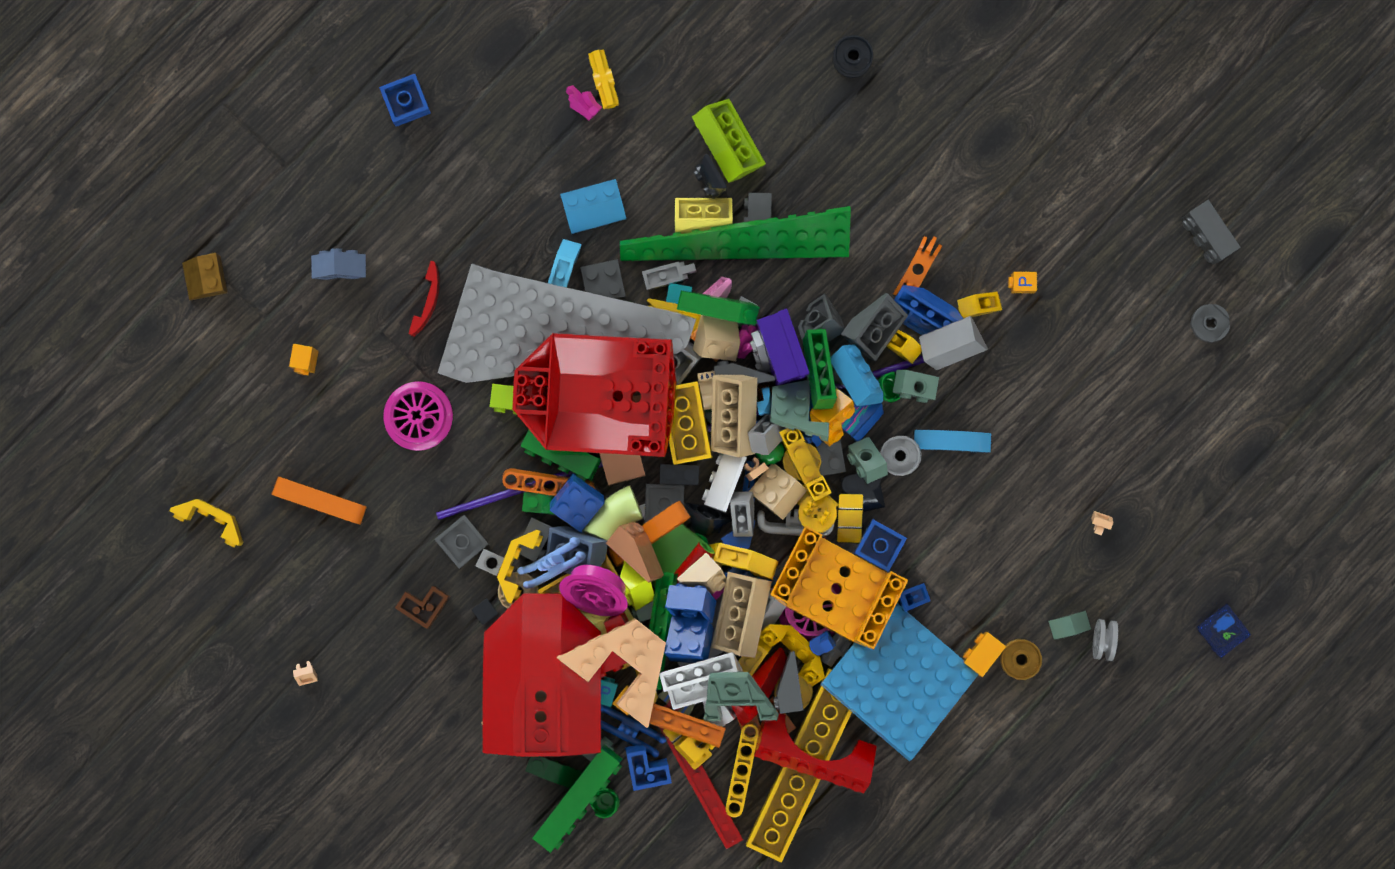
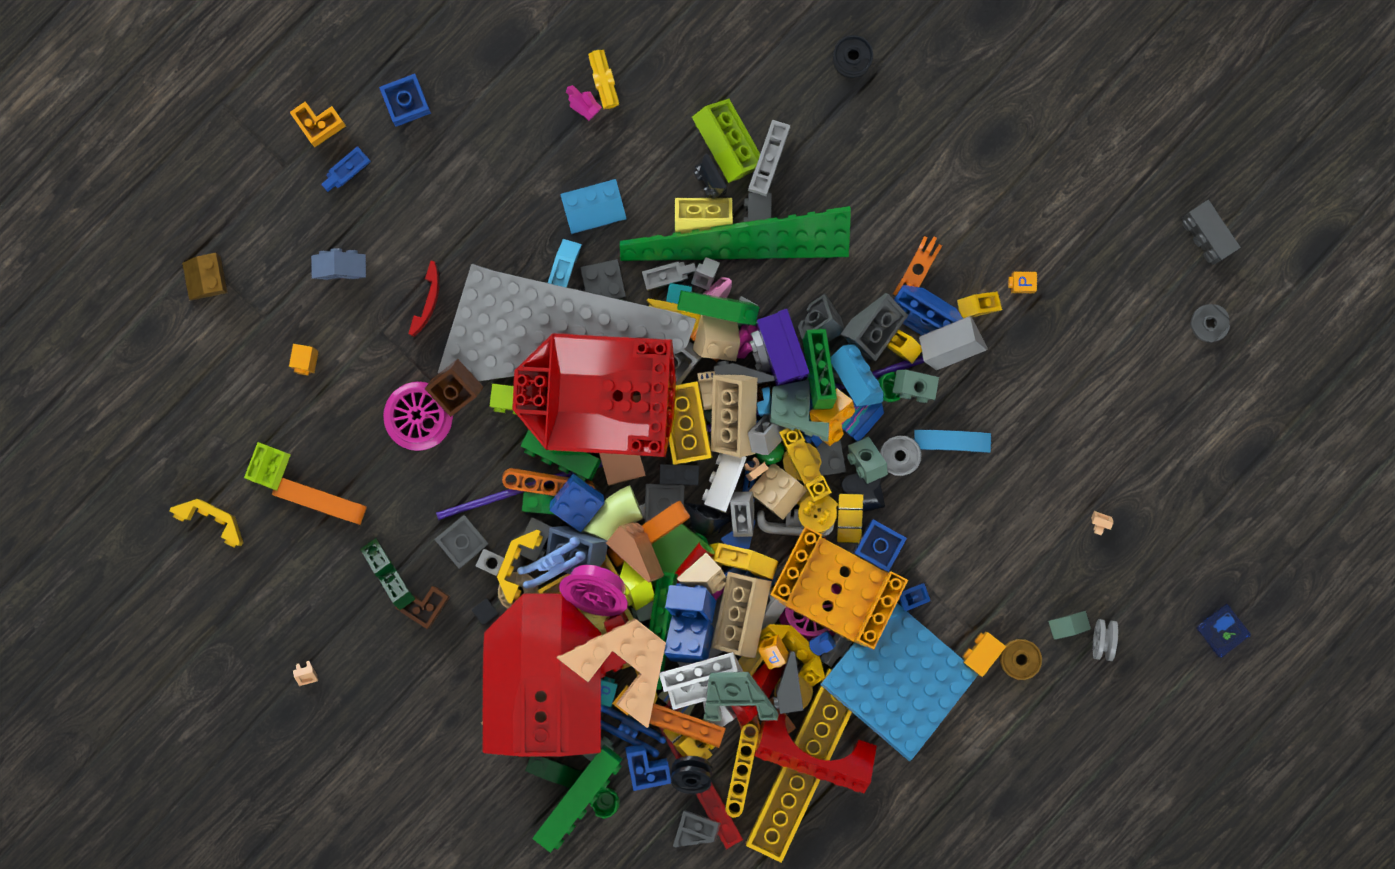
none -> lime slope [244,442,291,490]
none -> light orange brick [290,102,346,147]
none -> blue hinge [321,146,371,192]
none -> dark green slope [360,538,415,610]
none -> reddish brown brick [425,359,483,417]
none -> black wheel [671,756,712,794]
none -> dark grey wing [673,810,721,847]
none -> light grey brick [691,257,720,290]
none -> light grey hinge [748,120,791,197]
none -> light orange brick [758,635,789,669]

